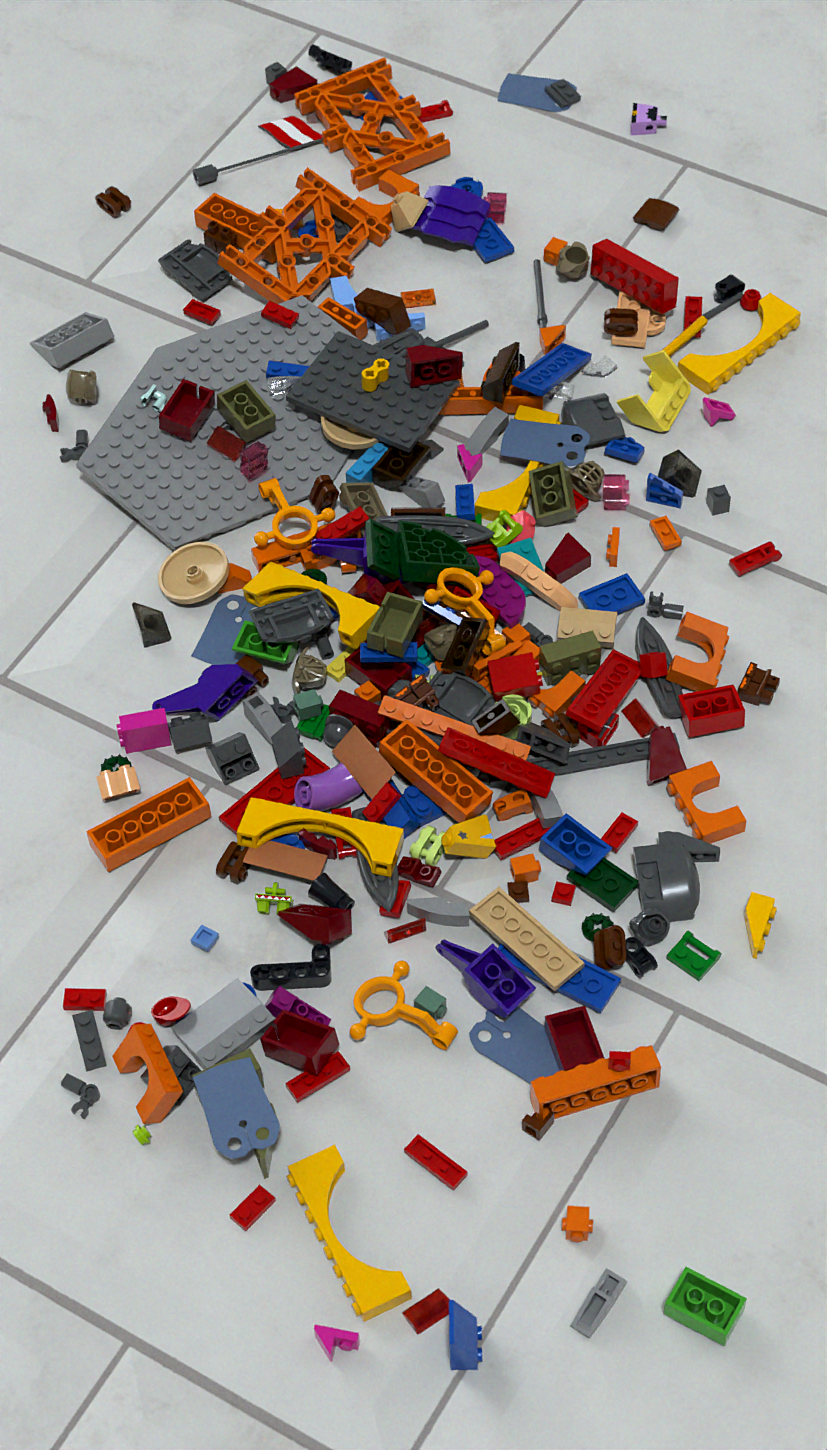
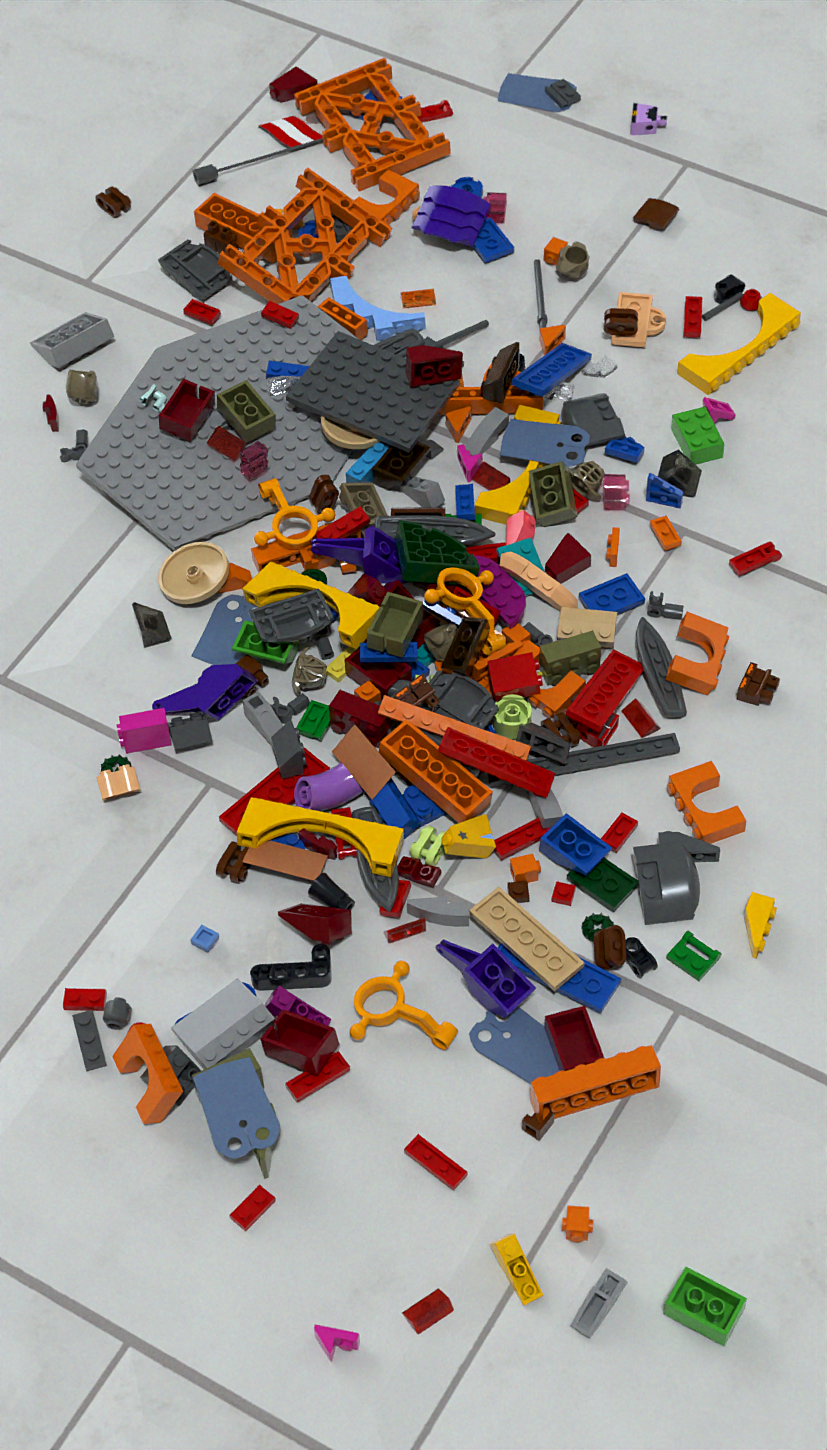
dark grey bar [61,1073,100,1119] -> none
orange brick [86,777,211,872] -> none
lime plate [132,1125,152,1145] -> none
red cap [151,996,191,1026] -> none
dark grey slope [205,732,260,785] -> none
lime hips [255,882,294,915] -> none
dark grey brick [265,62,287,85] -> none
yellow arch [286,1145,412,1322] -> none
sand green brick [293,689,324,721] -> none
black brick [308,44,352,74] -> none
dark grey cap [323,714,354,747] -> none
reddish brown wedge [353,288,411,335] -> none
yellow axle [362,358,389,392] -> none
red plate [362,782,402,823] -> none
dark green plate [365,518,400,581] -> none
tan slope [391,191,429,232] -> none
sand green brick [414,986,447,1021] -> none
blue slope [449,1300,482,1370] -> none
dark brown slope [472,699,521,735] -> none
lime plate [486,510,523,548] -> none
orange leg [493,789,533,821] -> none
red brick [591,239,679,314] -> none
red plate [608,1051,631,1071] -> none
light yellow windscreen [616,350,691,432] -> none
dark grey hair [629,907,670,946] -> none
red panel [639,652,668,678] -> none
dark red slope [647,726,687,786] -> none
yellow axle [661,316,708,357] -> none
red slope [678,684,745,738] -> none
dark grey brick [706,485,731,516] -> none
none -> orange slope [445,406,472,443]
none -> clear red slope [472,462,510,491]
none -> yellow slope [490,1234,544,1305]
none -> bright green brick [671,407,724,466]

